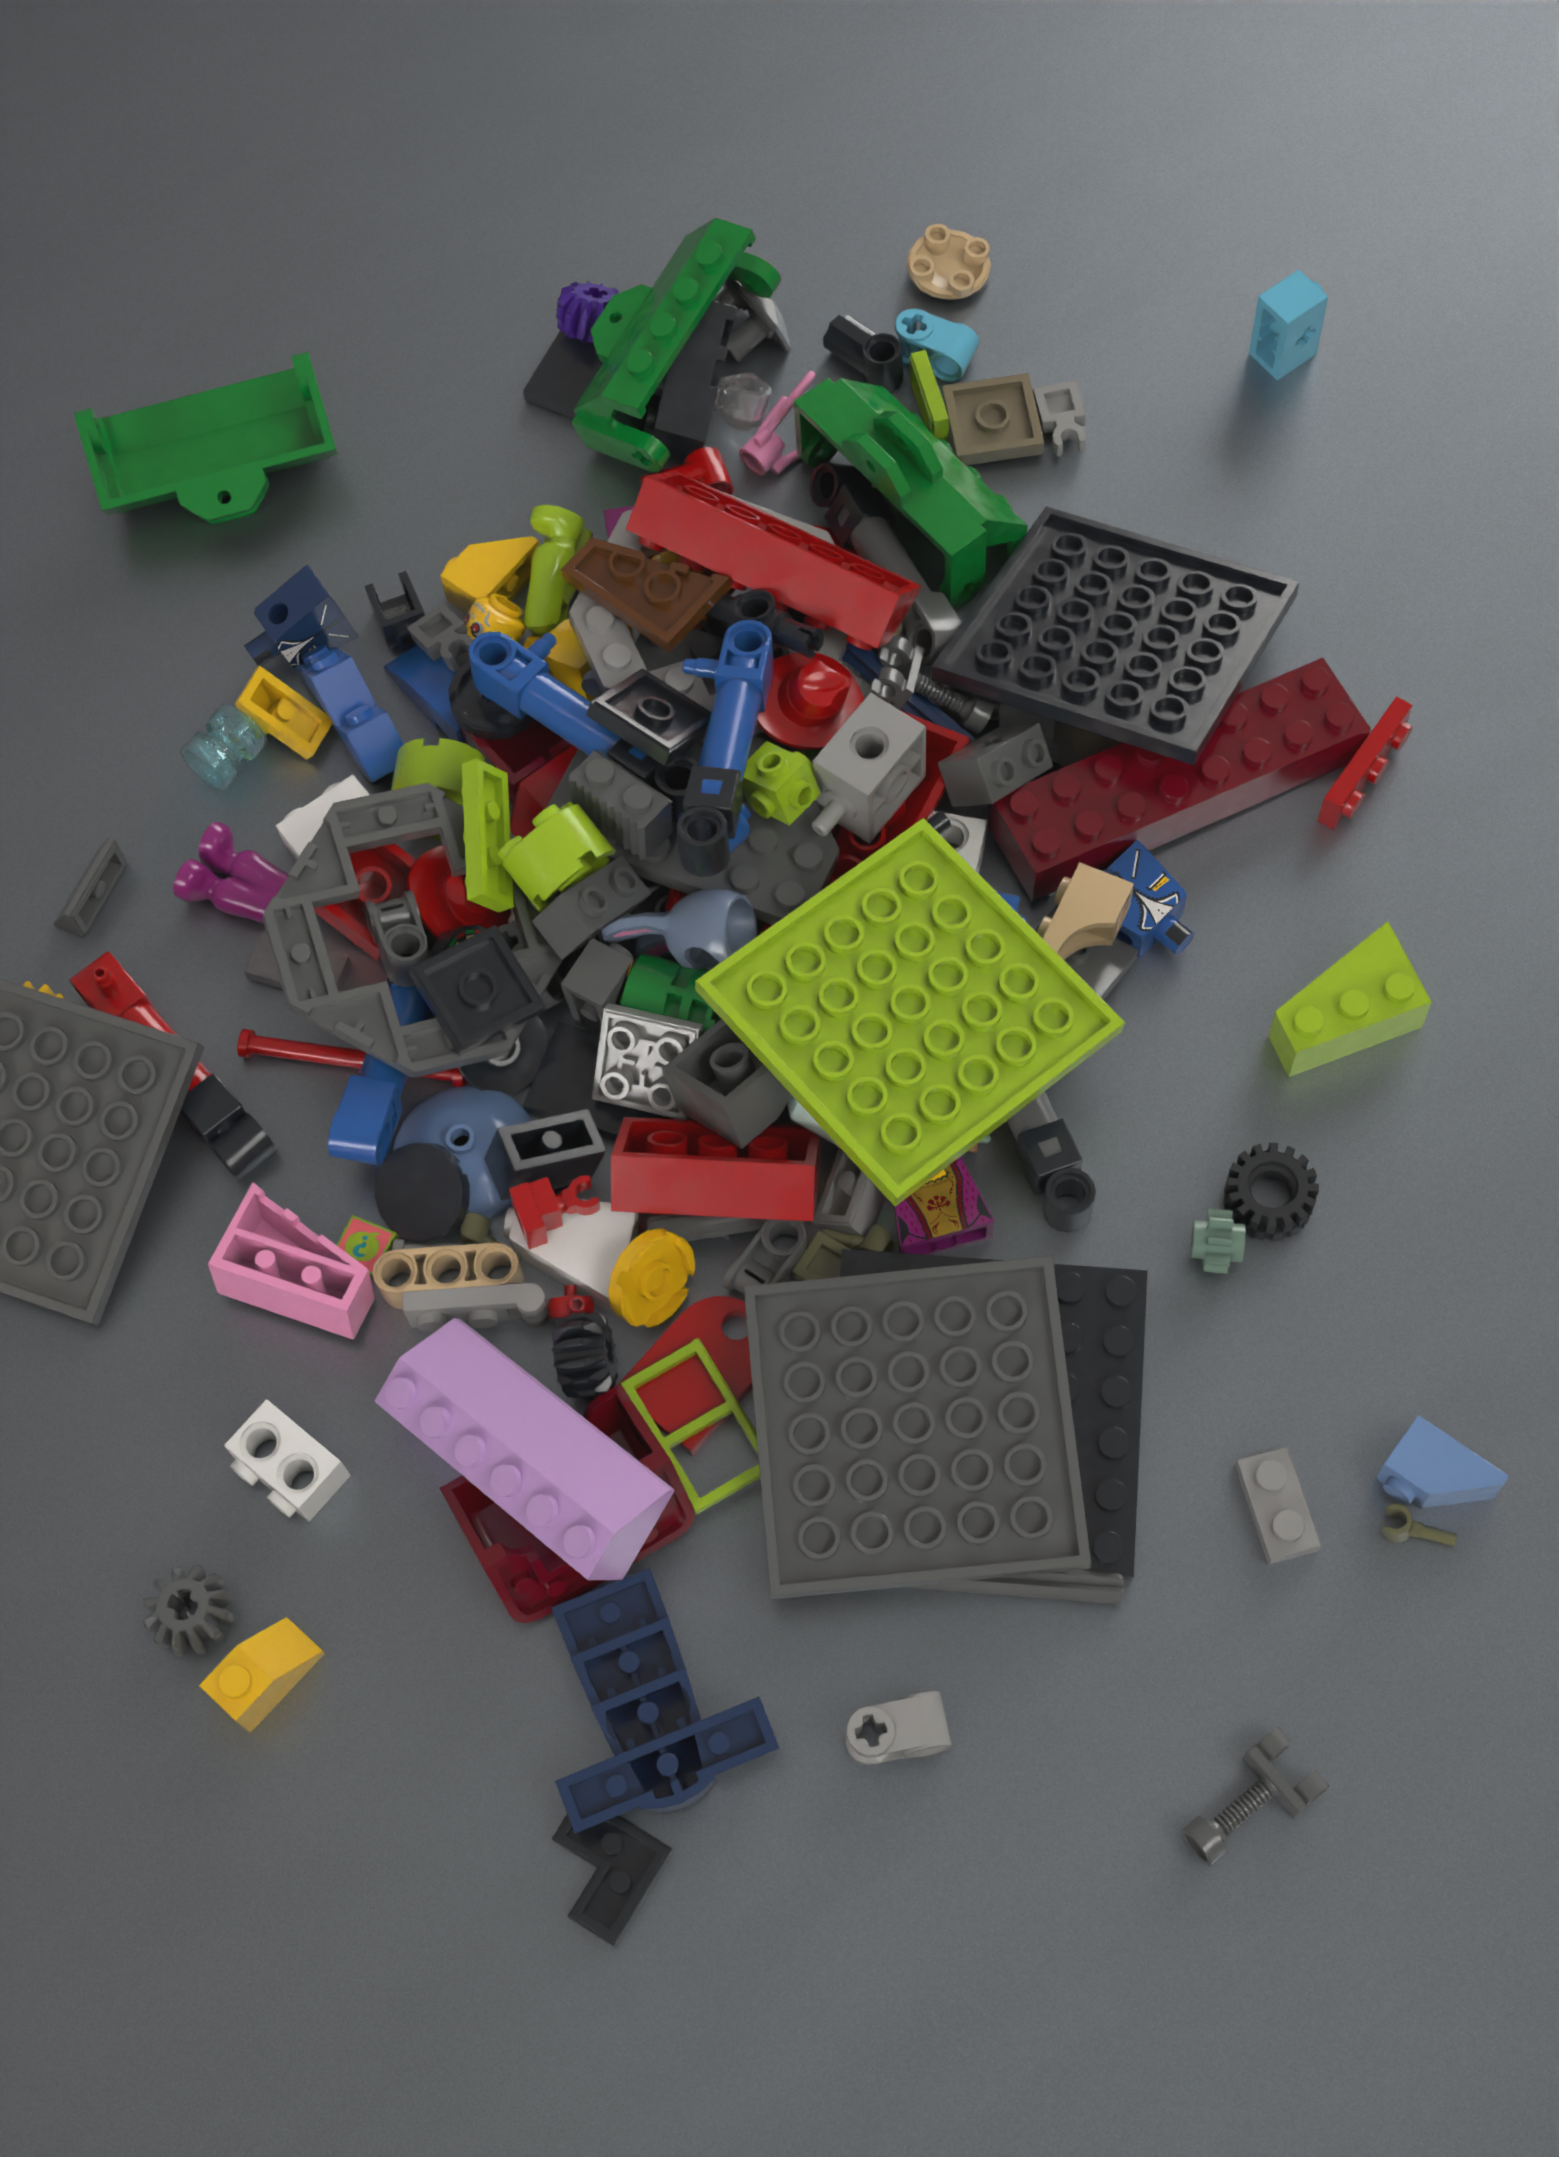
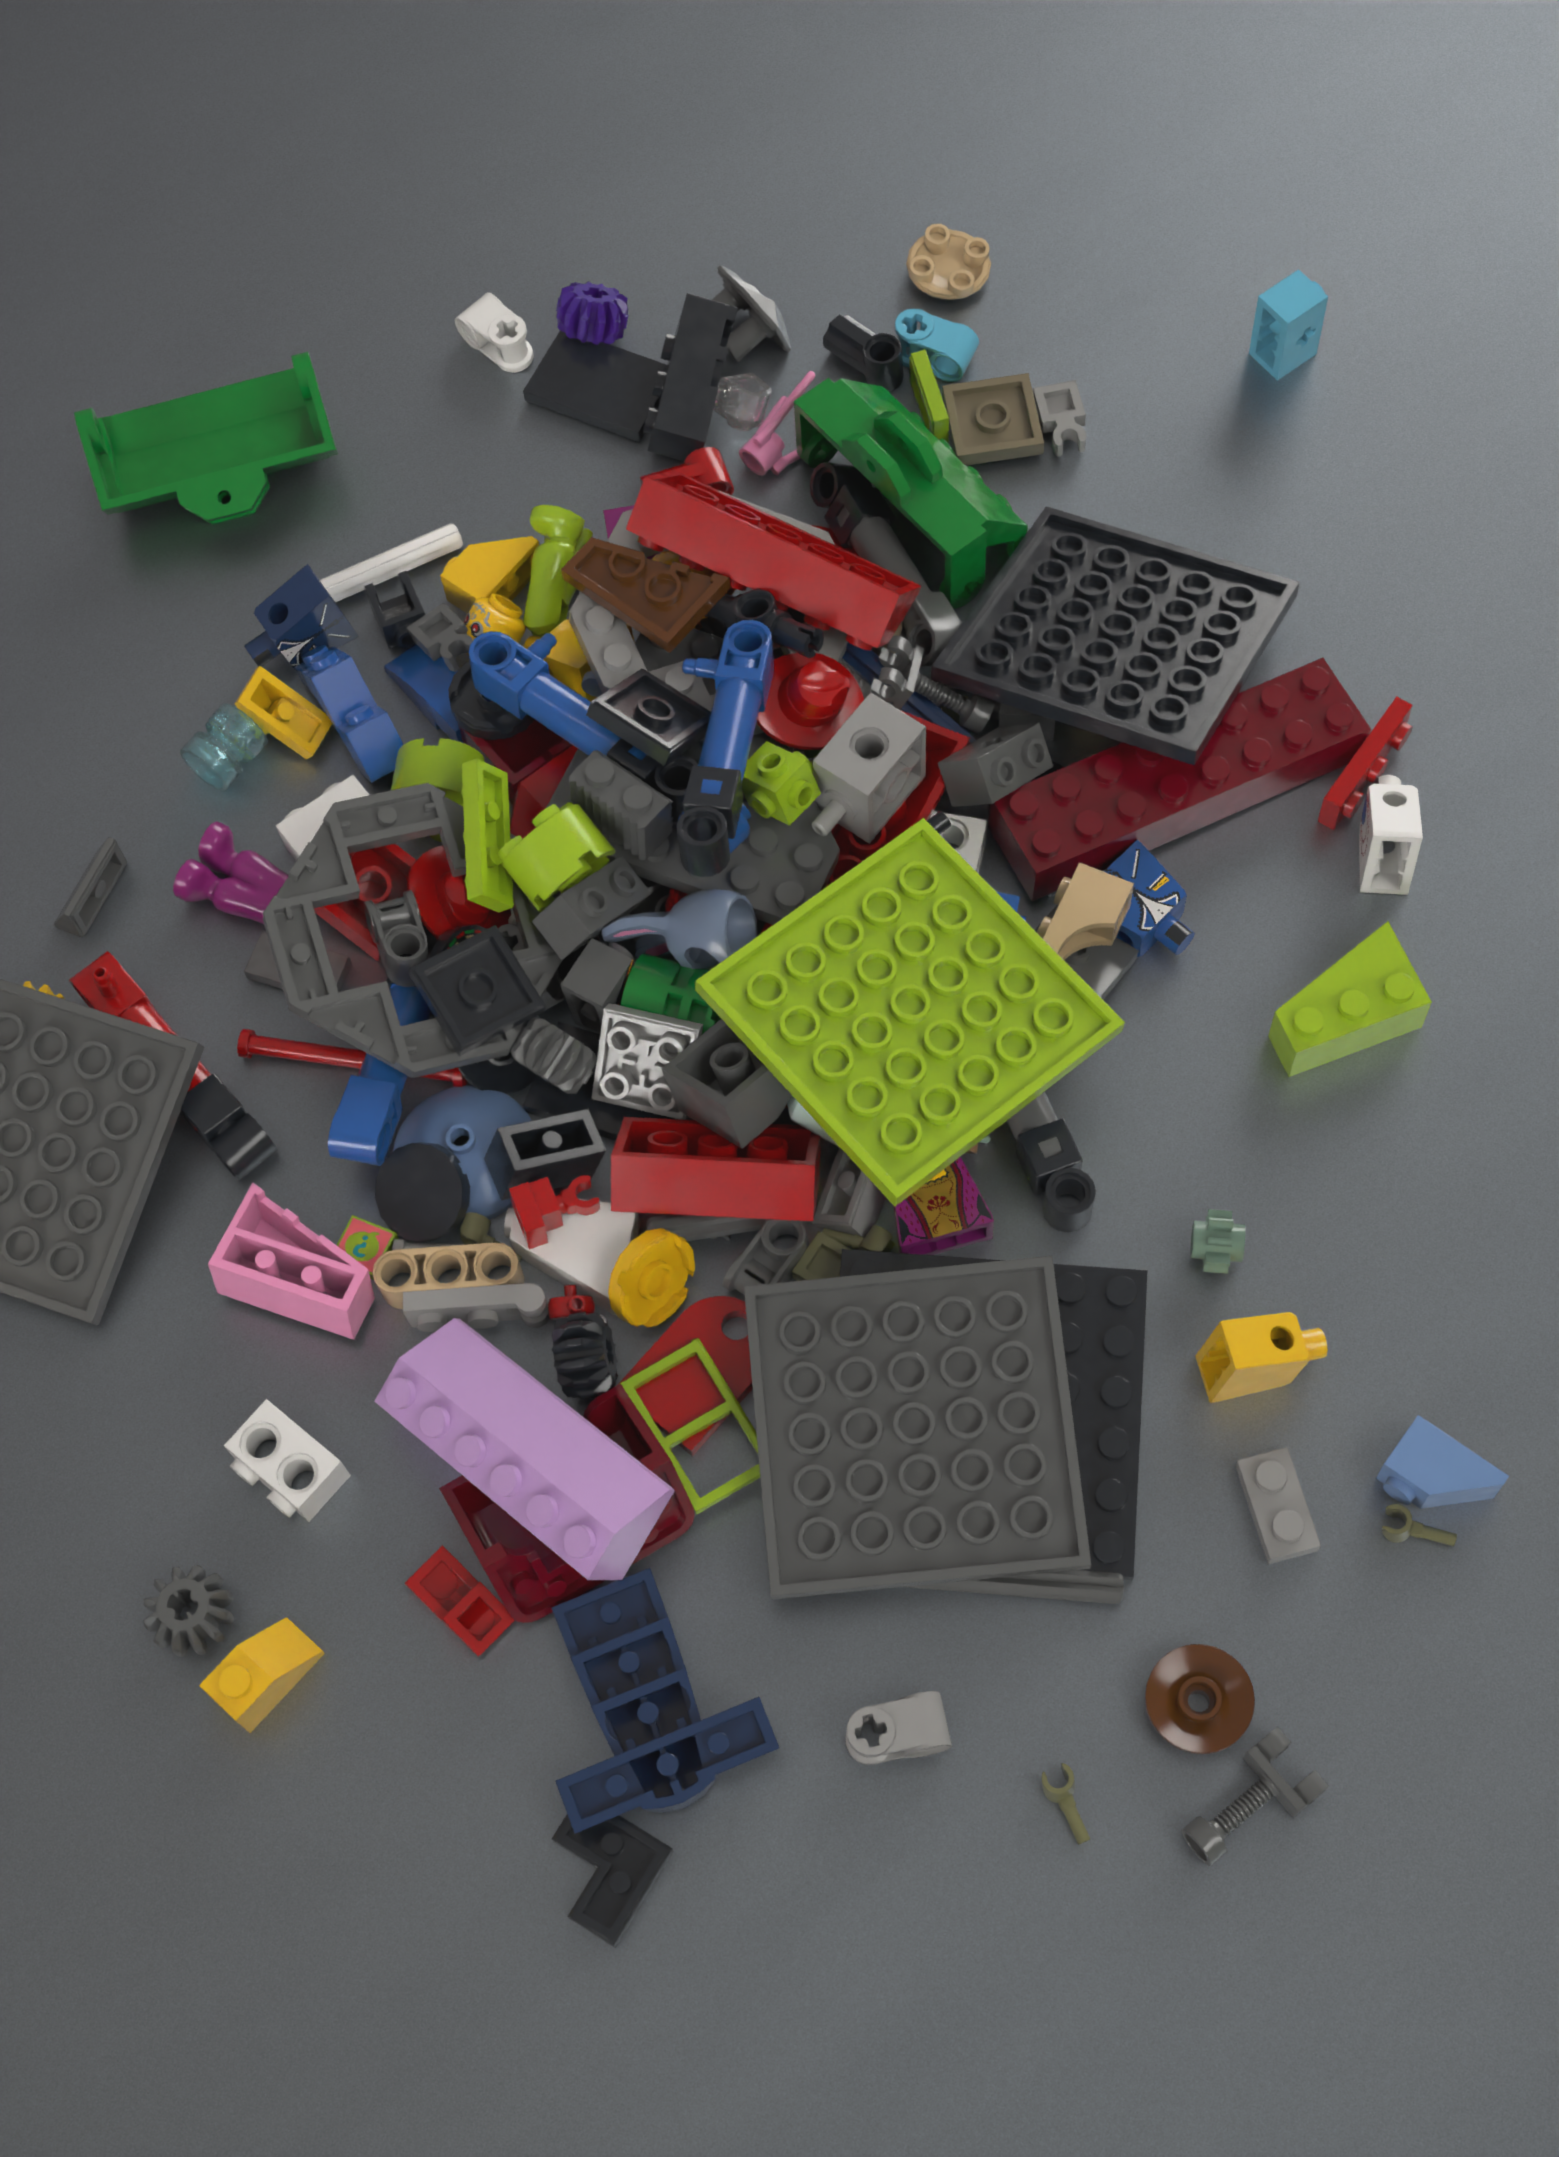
green piece [571,218,781,473] -> none
black tyre [1223,1143,1319,1241] -> none
none -> white axle [320,523,463,603]
none -> red slope [405,1545,515,1657]
none -> white piece [454,292,534,373]
none -> dark grey gear [511,1018,597,1094]
none -> olive hand [1041,1763,1090,1845]
none -> reddish brown dish [1145,1644,1255,1754]
none -> yellow torso [1195,1312,1328,1403]
none -> white torso [1359,775,1423,895]

